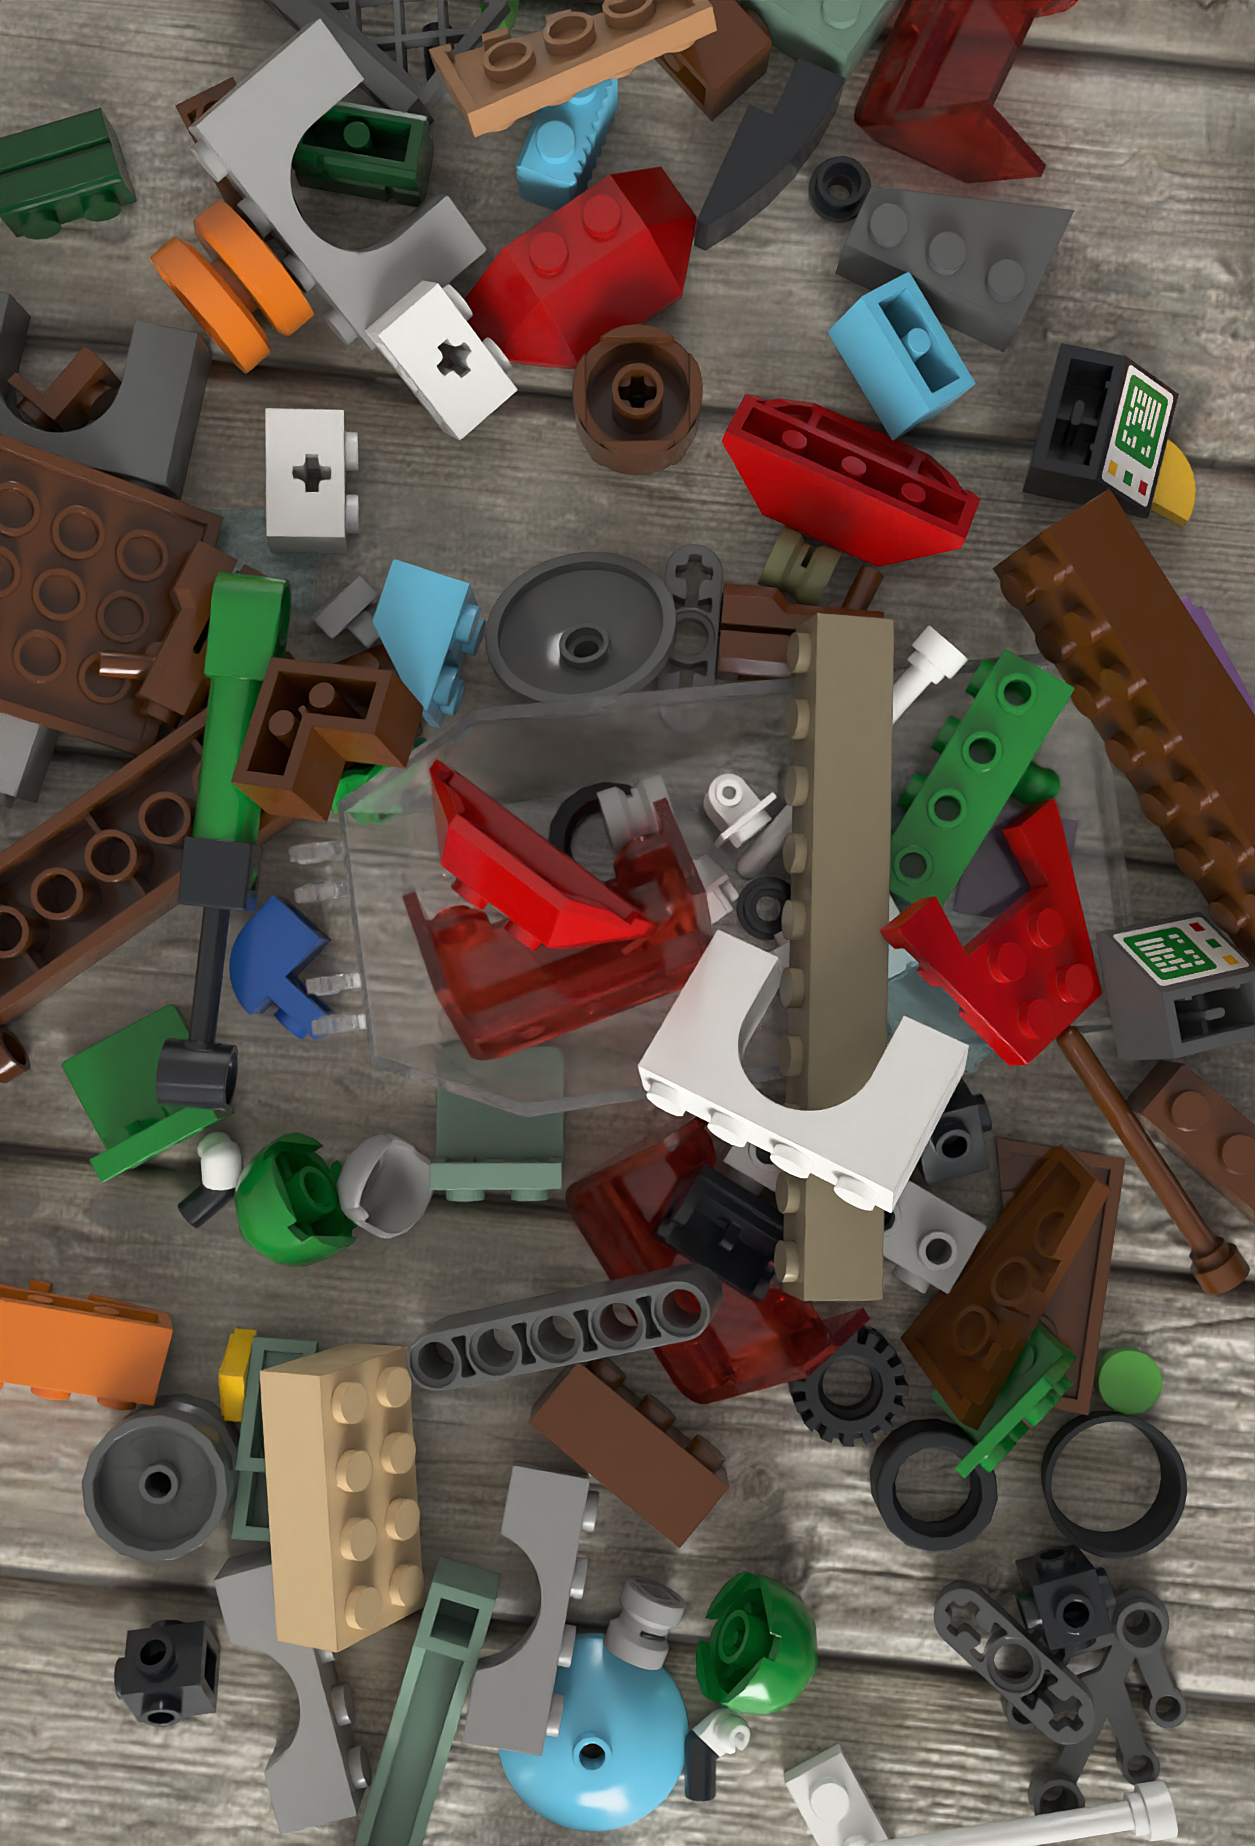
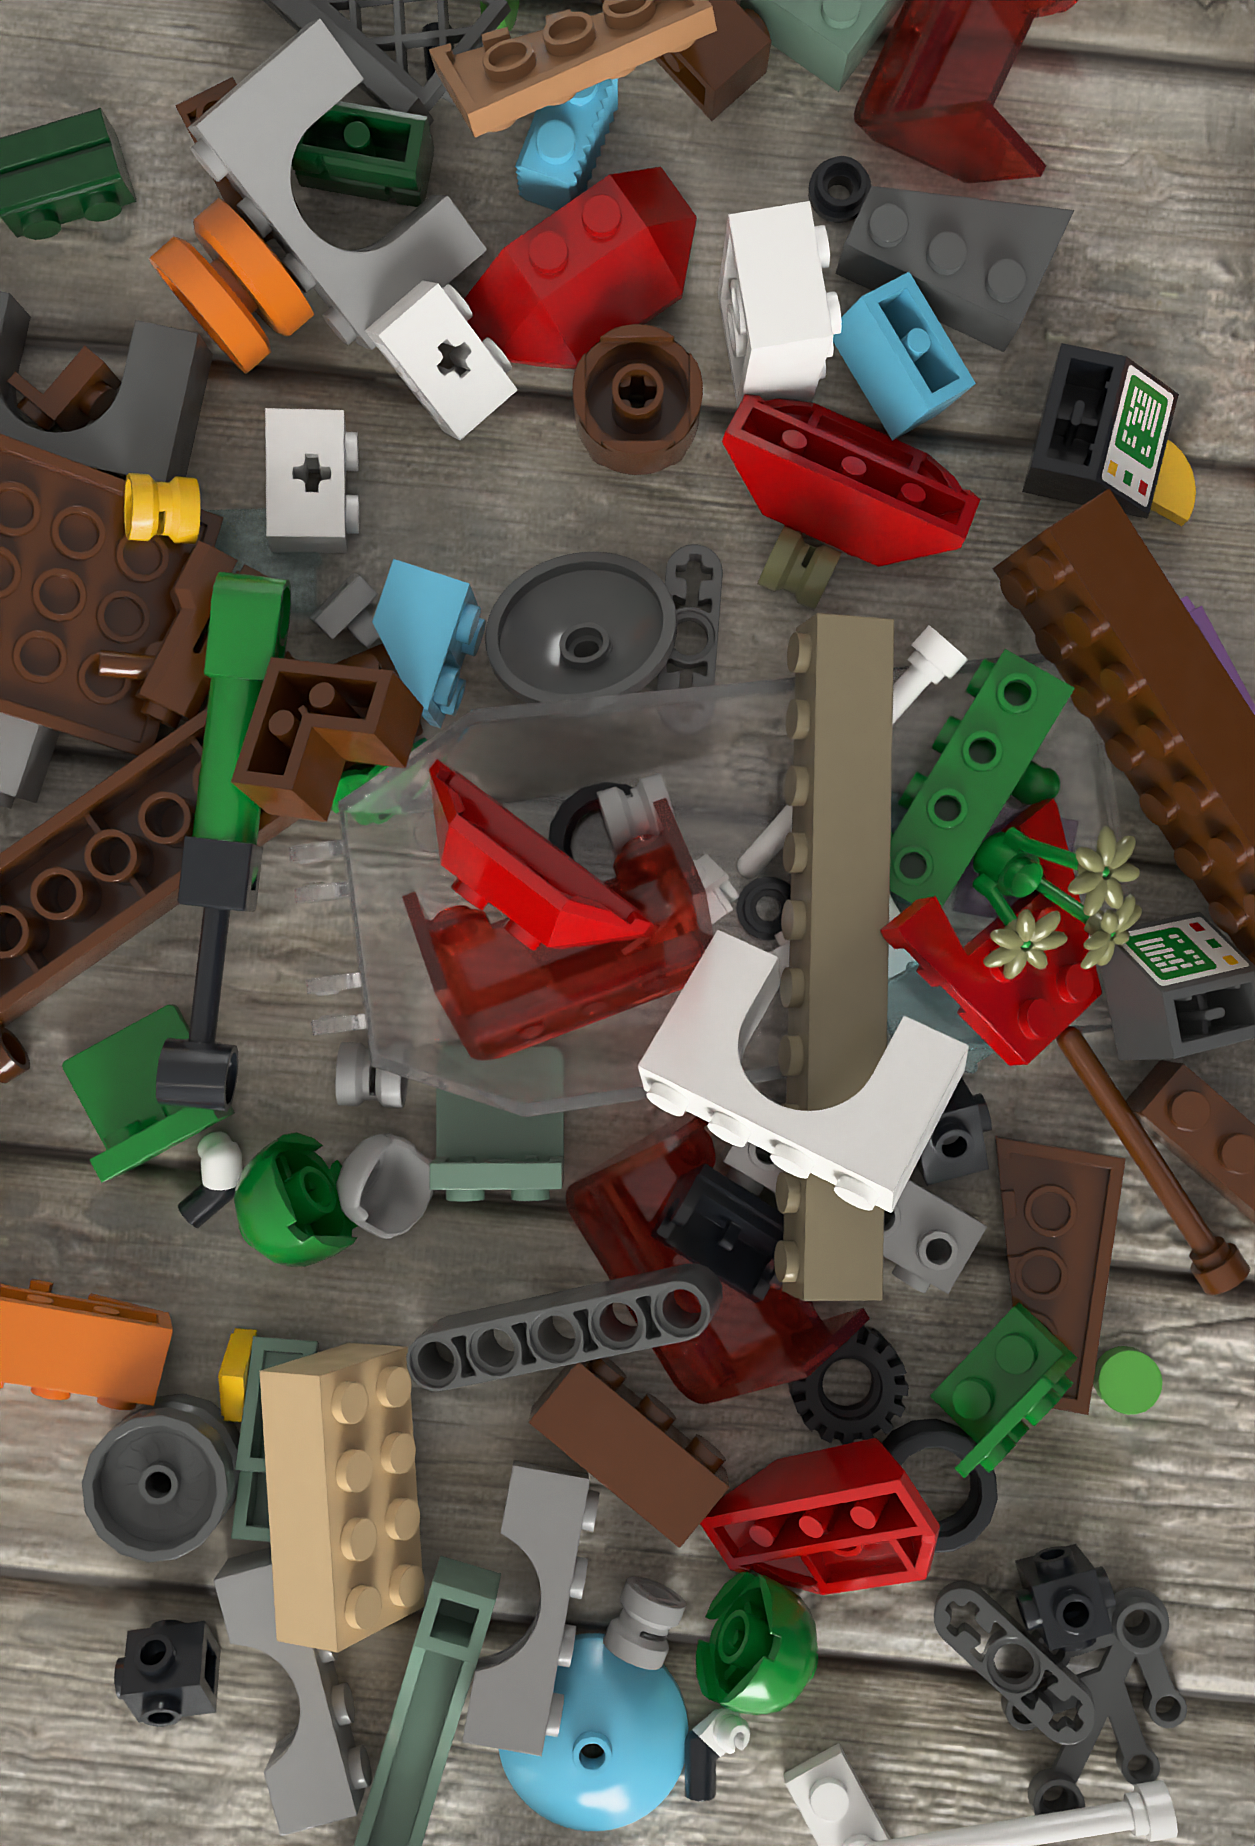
blue brick [229,895,343,1040] -> none
black slope [694,58,845,251] -> none
white hinge [703,774,777,849] -> none
reddish brown piece [715,565,884,686] -> none
reddish brown wing [900,1144,1112,1431] -> none
black tyre [1041,1411,1187,1559] -> none
none -> yellow wheel [124,473,201,544]
none -> light grey wheel [335,1042,409,1108]
none -> red wedge [700,1438,940,1595]
none -> white brick [717,201,841,408]
none -> olive plant [972,826,1142,979]

